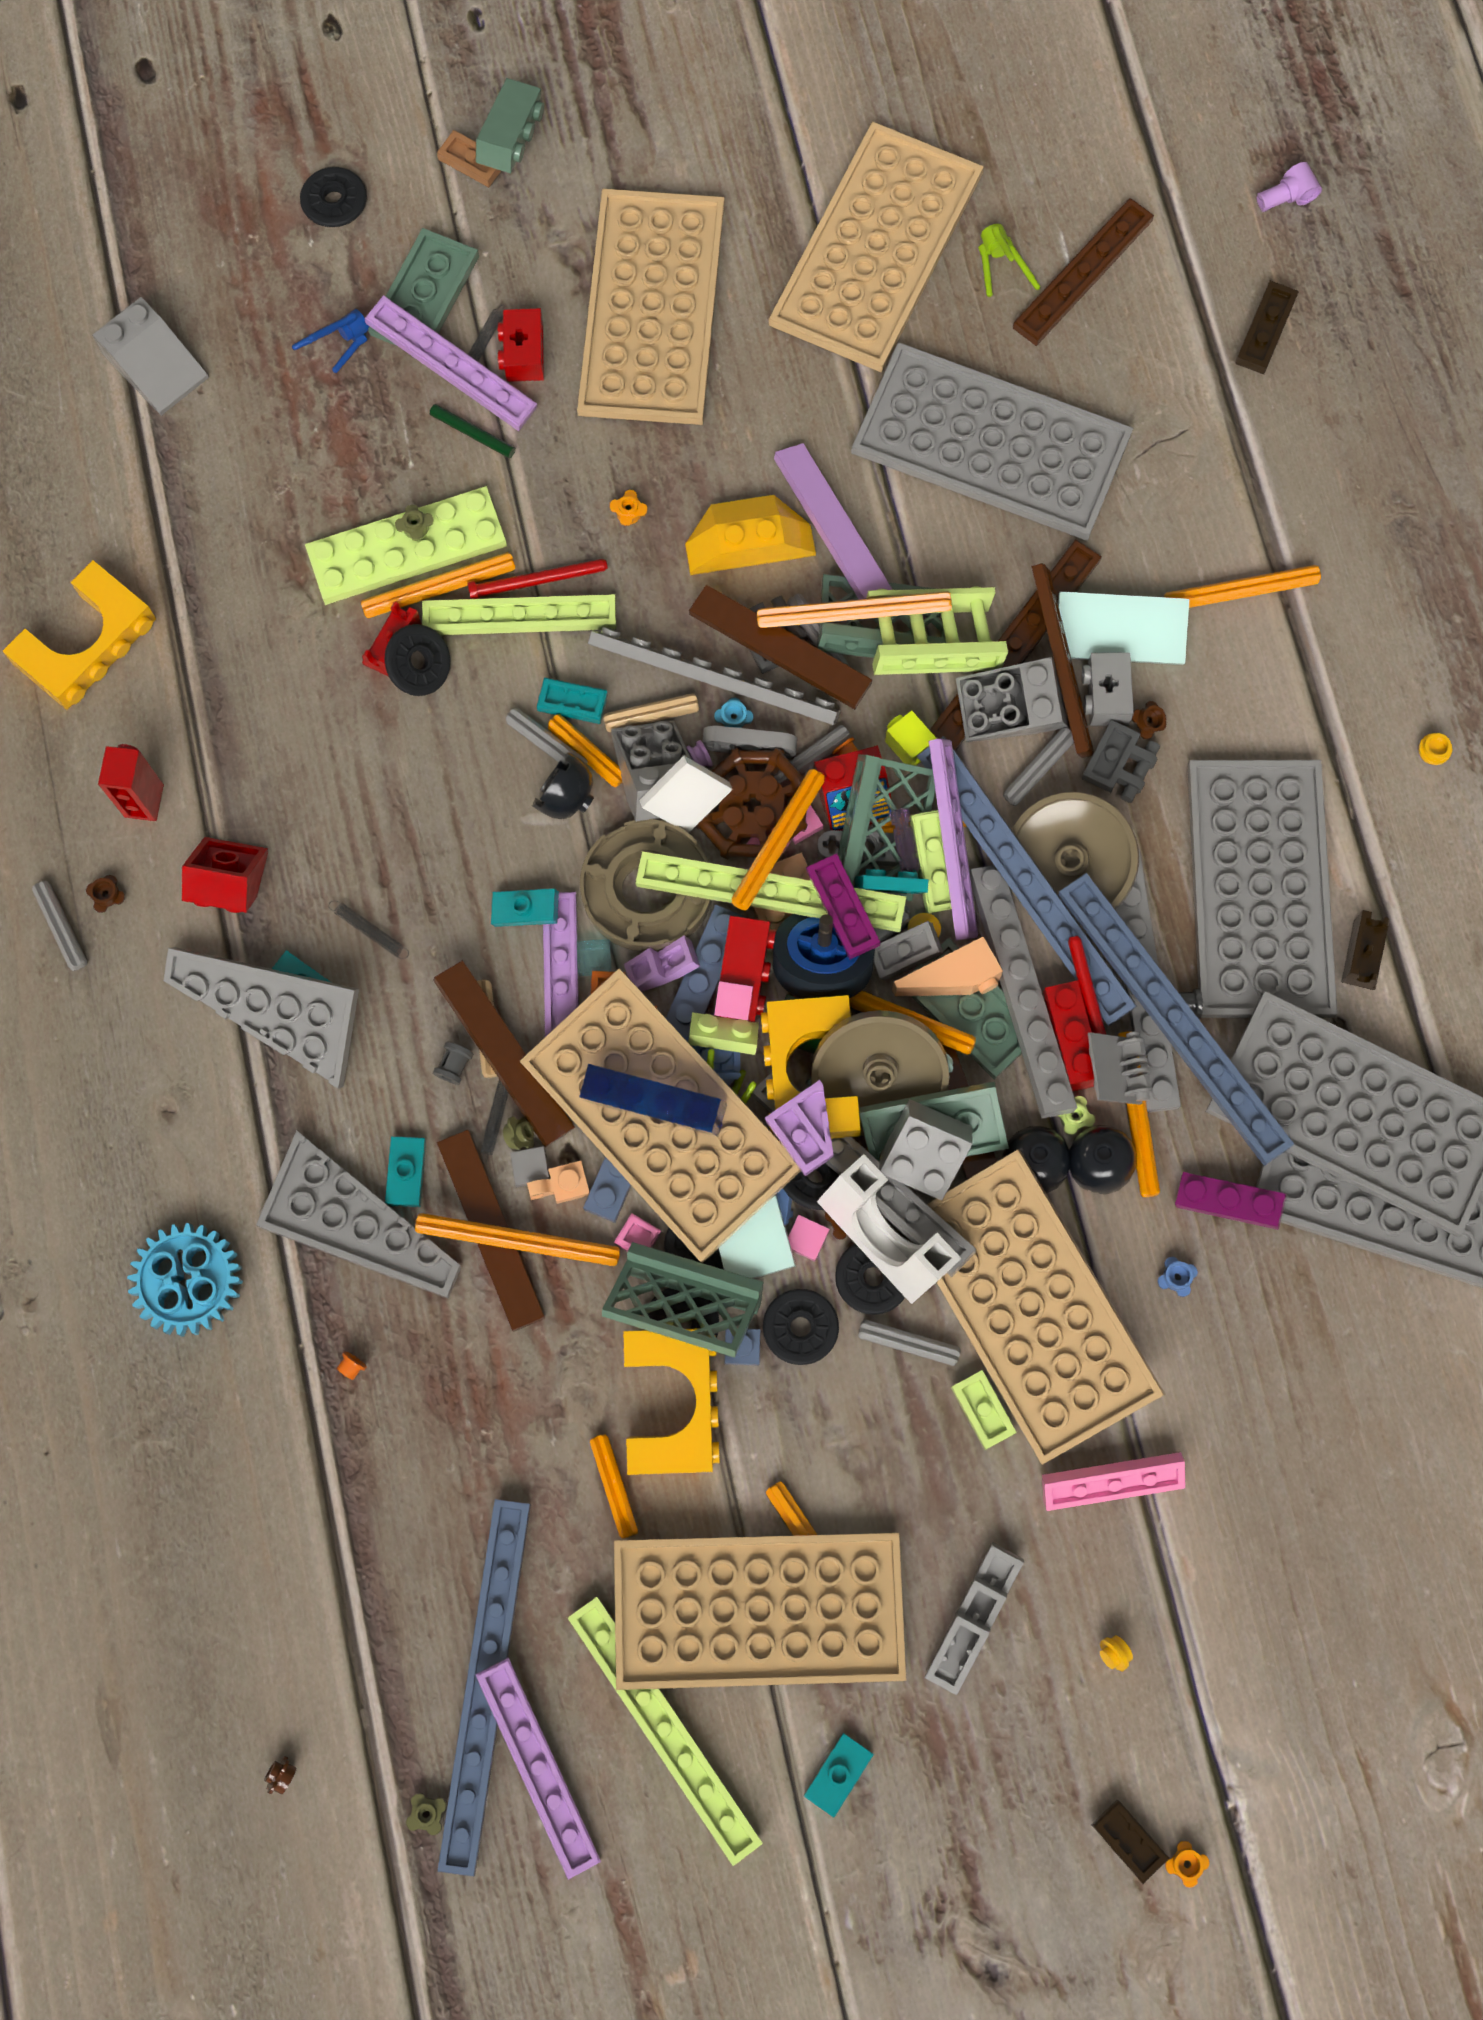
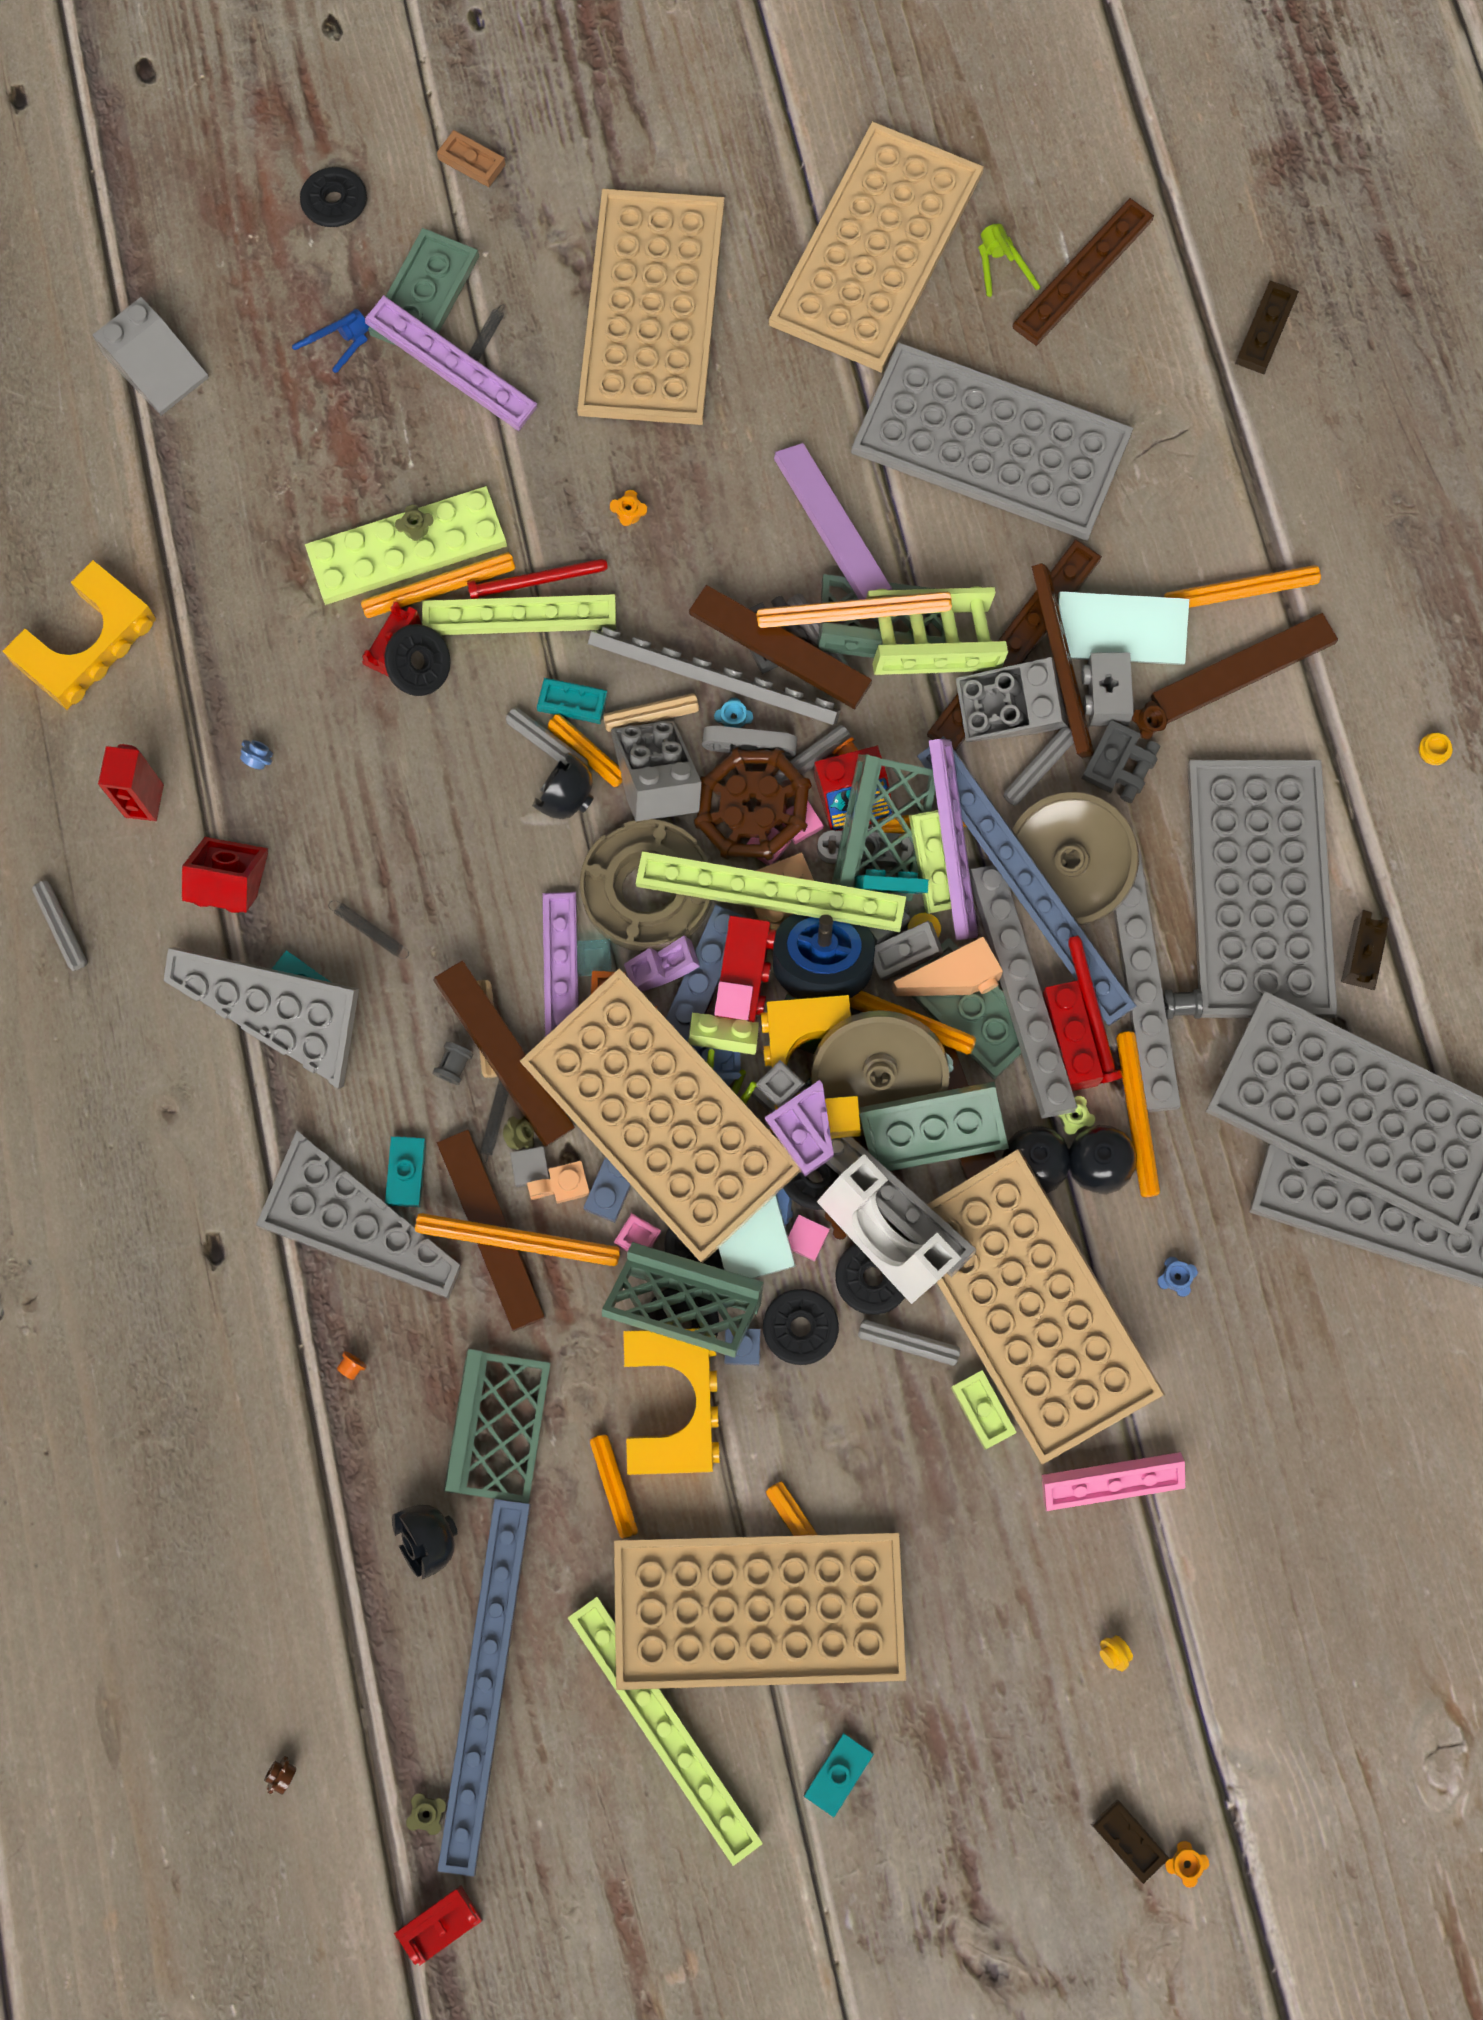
reddish brown plate [86,875,125,913] -> none
medium azure gear [127,1223,243,1337] -> none
dark green bar [429,404,516,459] -> none
lavender tile [475,1658,601,1880] -> none
sand green brick [476,78,544,174] -> none
teal plate [491,888,559,927] -> none
red brick [498,308,544,382] -> none
clear blue arch [579,1064,727,1137] -> none
white tile [639,756,733,833] -> none
yellow wedge [685,495,816,575] -> none
lavender bush [686,740,713,768] -> none
light orange axle [732,769,824,911] -> none
magenta plate [806,853,880,960] -> none
light grey brick [879,1099,973,1200] -> none
neon yellow brick [885,711,937,766] -> none
axle [890,808,920,872] -> none
light grey slope [925,1542,1024,1695] -> none
sand blue plate [1058,873,1294,1166] -> none
light grey hinge [1088,1032,1152,1105] -> none
magenta plate [1175,1172,1287,1230] -> none
lavender pin [1256,162,1322,212] -> none
none -> medium blue plate [240,740,273,769]
none -> black cylinder [392,1505,458,1579]
none -> red hinge [394,1885,483,1966]
none -> sand green fence [444,1349,550,1504]
none -> light grey tile [756,1060,805,1108]
none -> reddish brown tile [1151,613,1338,724]

